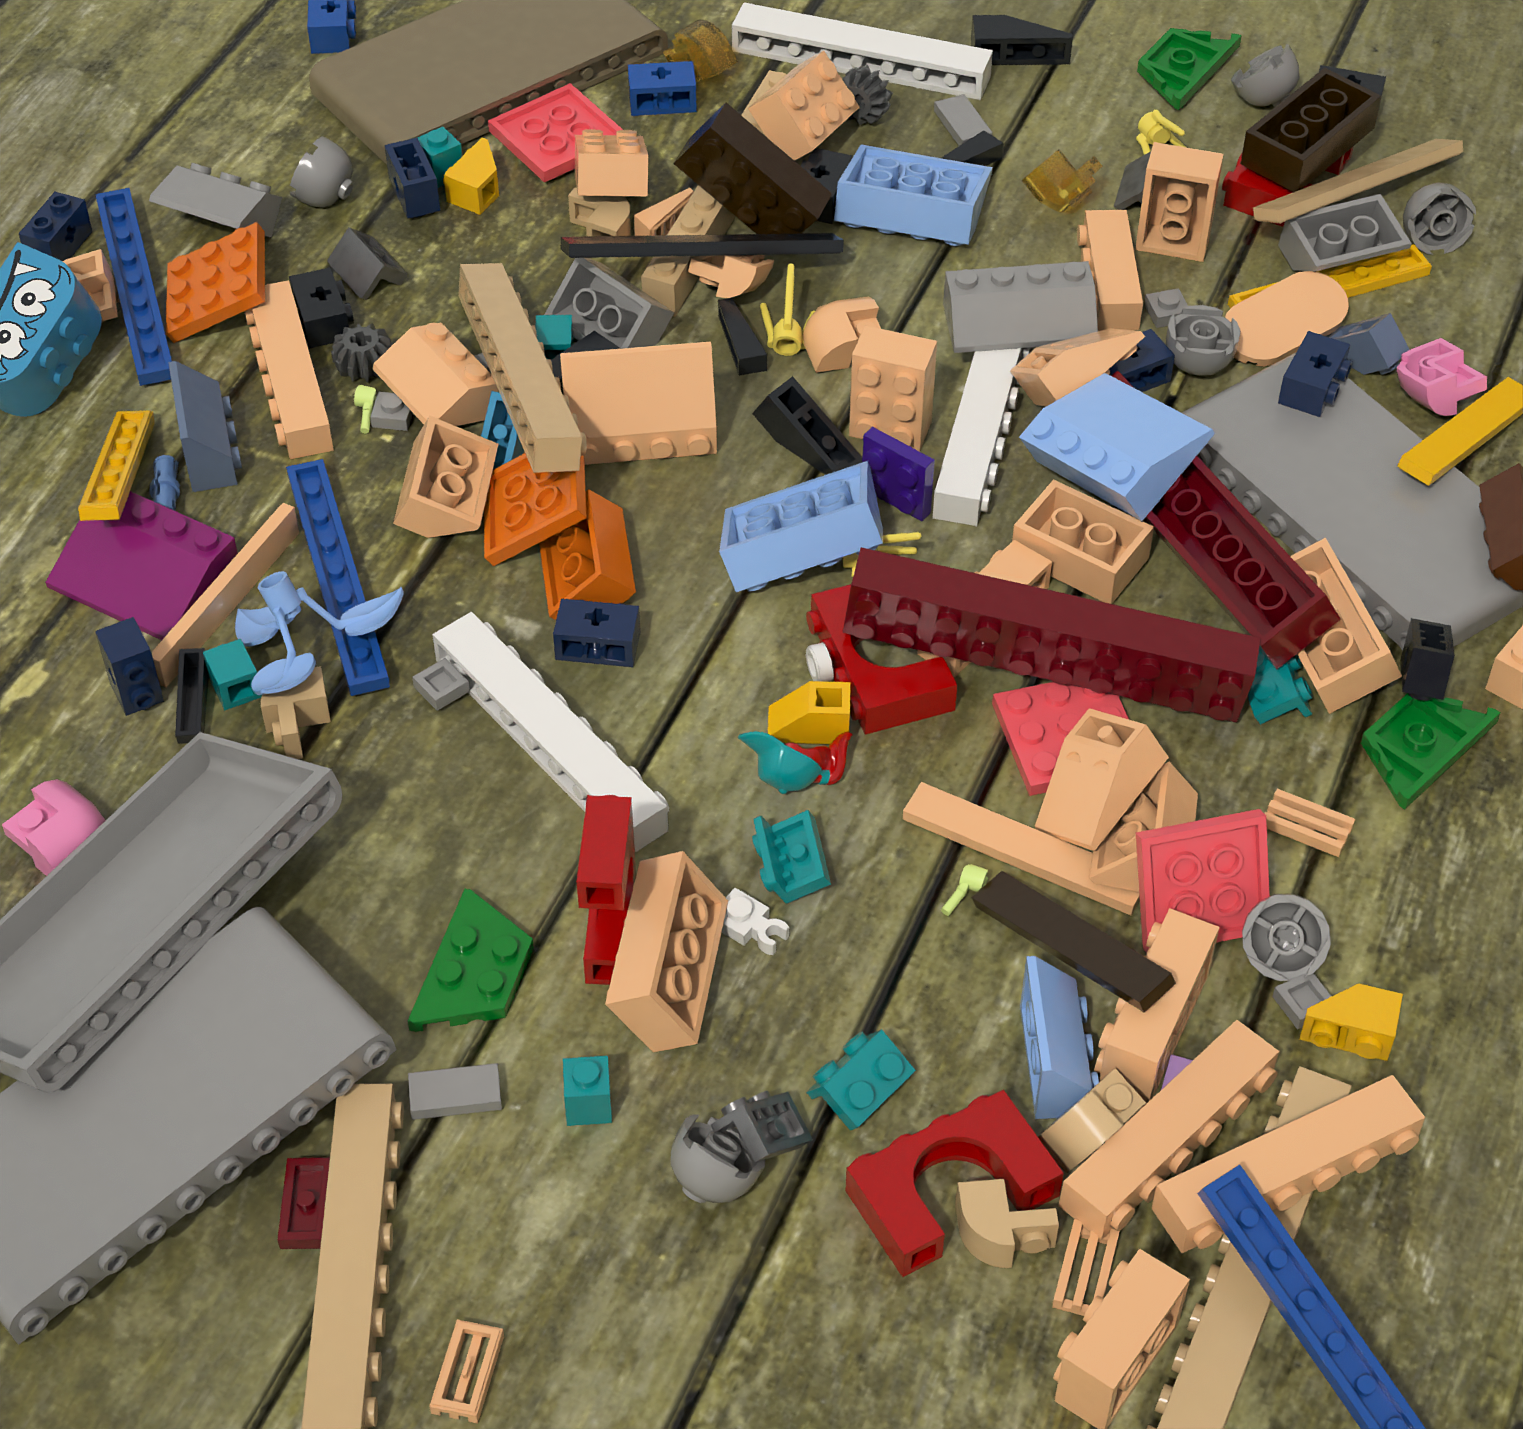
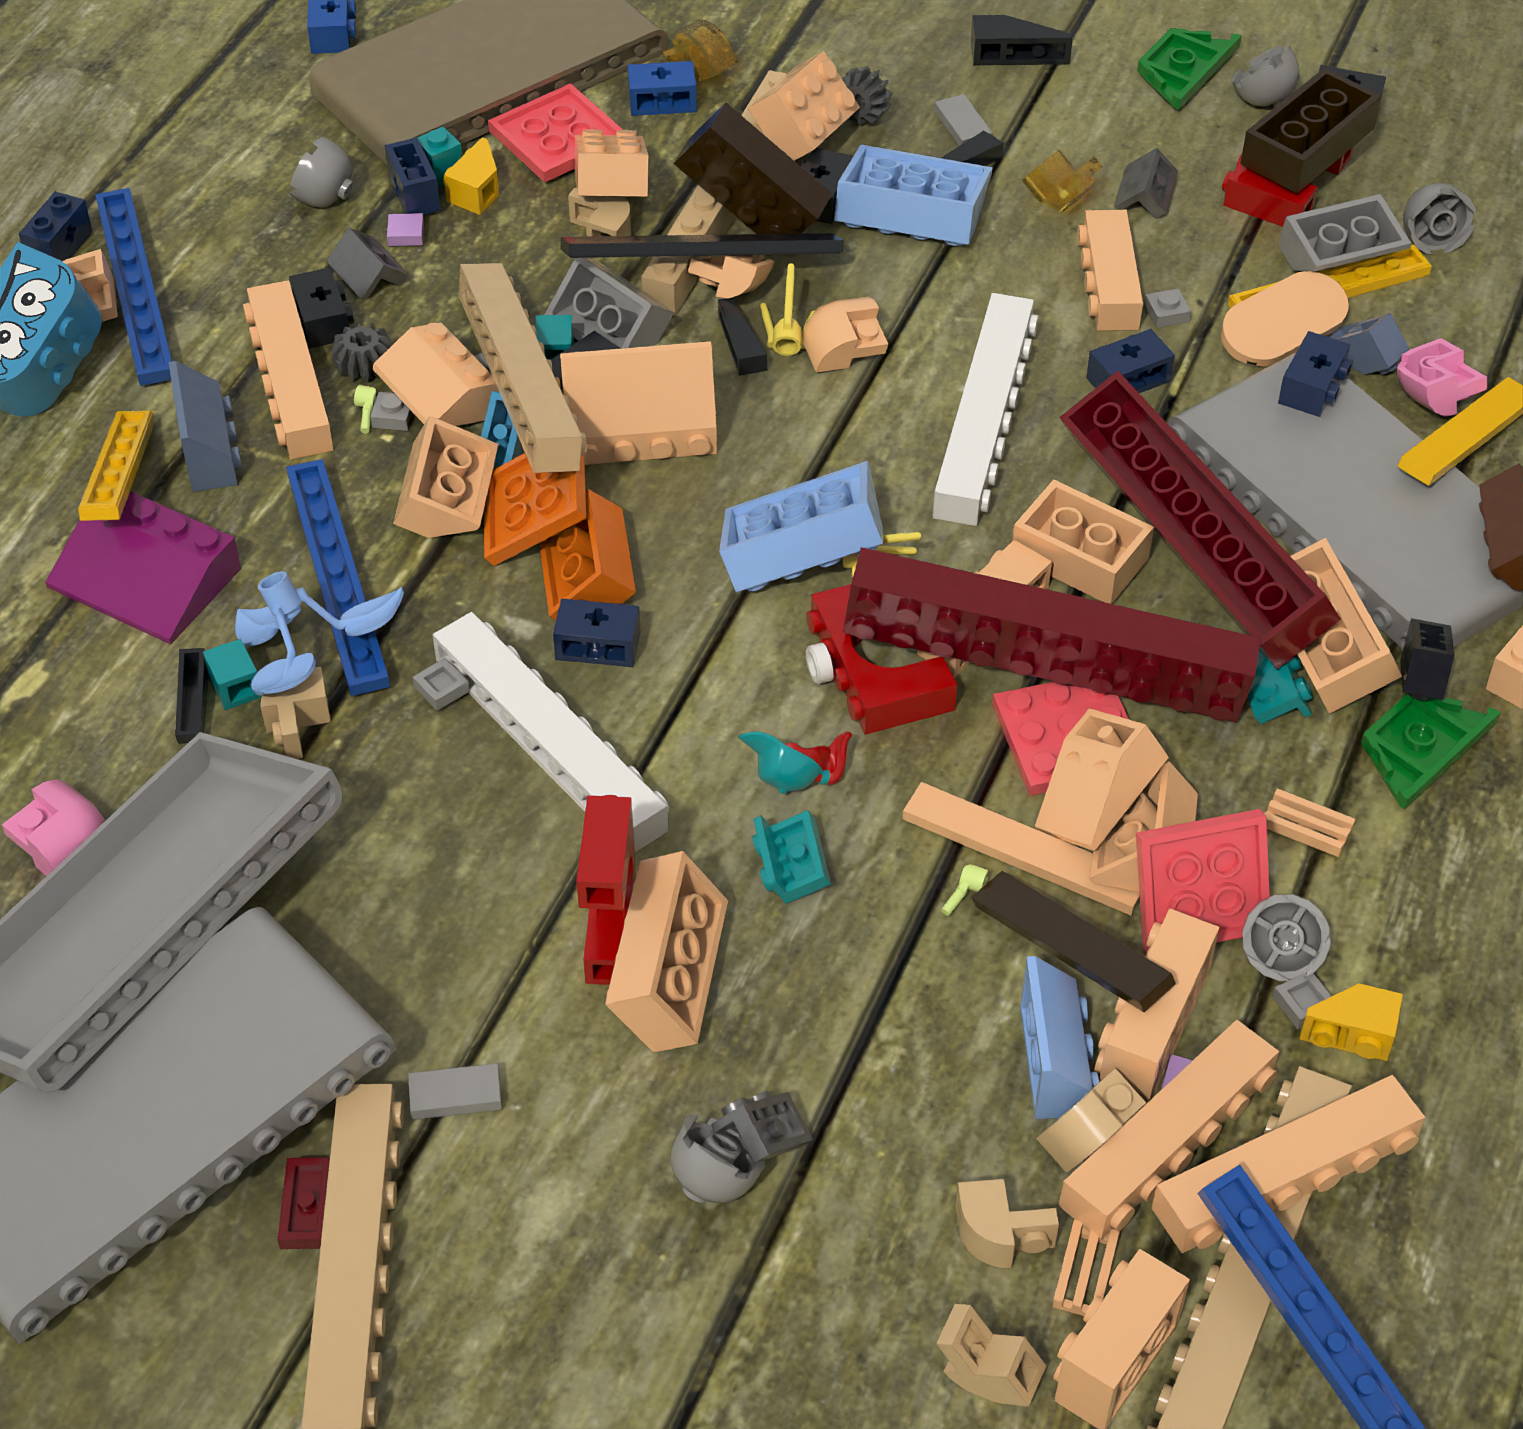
dark blue brick [95,617,164,716] -> none
light grey slope [149,163,282,237] -> none
medium blue pin [150,455,180,511] -> none
light nougat tile [151,503,299,688] -> none
orange plate [166,222,265,343] -> none
green wing [407,888,534,1032] -> none
light nougat tile [429,1319,504,1424] -> none
teal brick [563,1056,612,1126] -> none
light nougat slope [634,188,694,236] -> none
white plate [722,888,789,955] -> none
white brick [732,3,993,100] -> none
black slope [752,376,862,475] -> none
yellow slope [767,681,850,745] -> none
teal bracket [806,1029,916,1130] -> none
red arch [845,1089,1064,1277] -> none
light nougat brick [849,325,937,452] -> none
dark purple plate [862,427,935,521] -> none
light grey slope [943,261,1098,353] -> none
light nougat slope [1010,328,1145,407] -> none
light blue slope [1019,373,1215,521] -> none
light nougat brick [1135,142,1224,262] -> none
light yellow plant [1136,110,1186,155] -> none
light grey cylinder [1166,305,1241,376] -> none
tan tile [1253,139,1463,223] -> none
none -> lavender tile [387,213,424,246]
none -> tan brick [936,1304,1046,1407]

